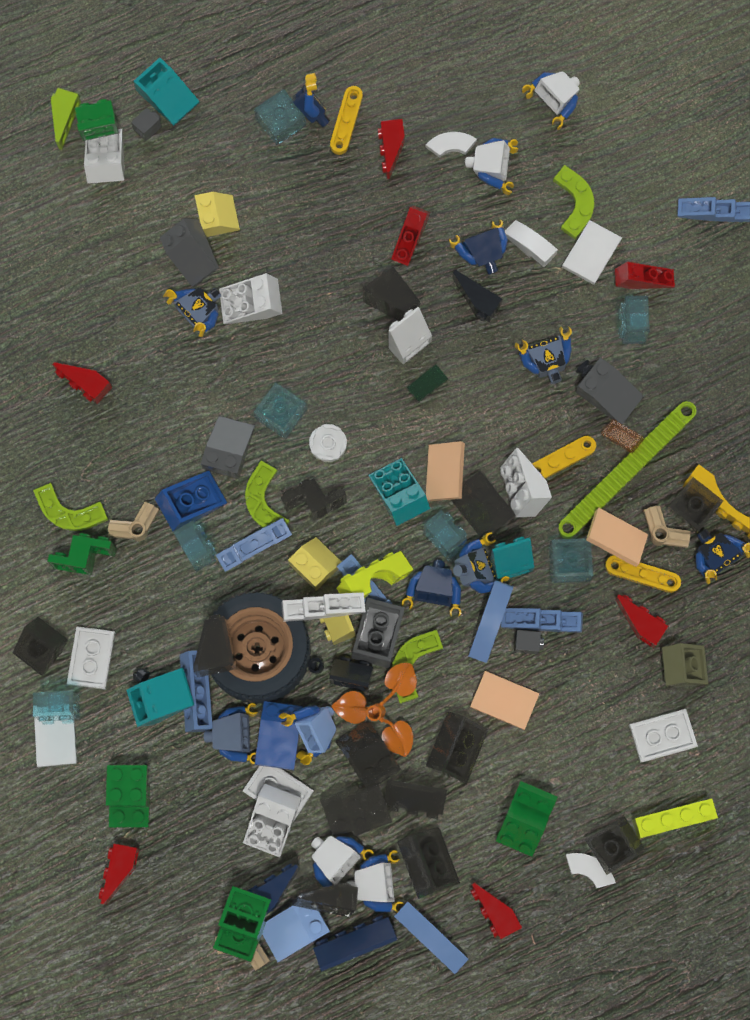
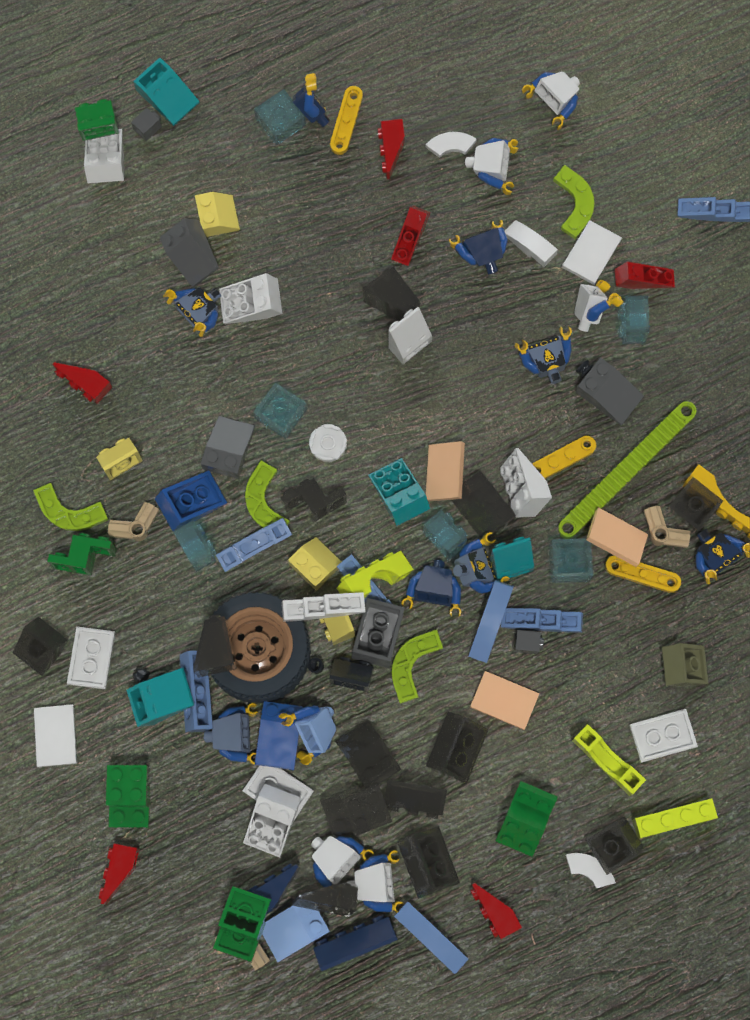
clear light blue brick [33,691,79,725] -> none
lime slope [50,88,81,150] -> none
orange plant [332,663,417,757] -> none
clear green tile [407,365,448,403] -> none
black slope [453,270,502,323] -> none
clear orange tile [601,419,644,454] -> none
red slope [615,594,668,649] -> none
none -> light yellow slope [96,438,143,480]
none -> neon yellow arch [572,724,646,796]
none -> white torso [575,280,623,332]

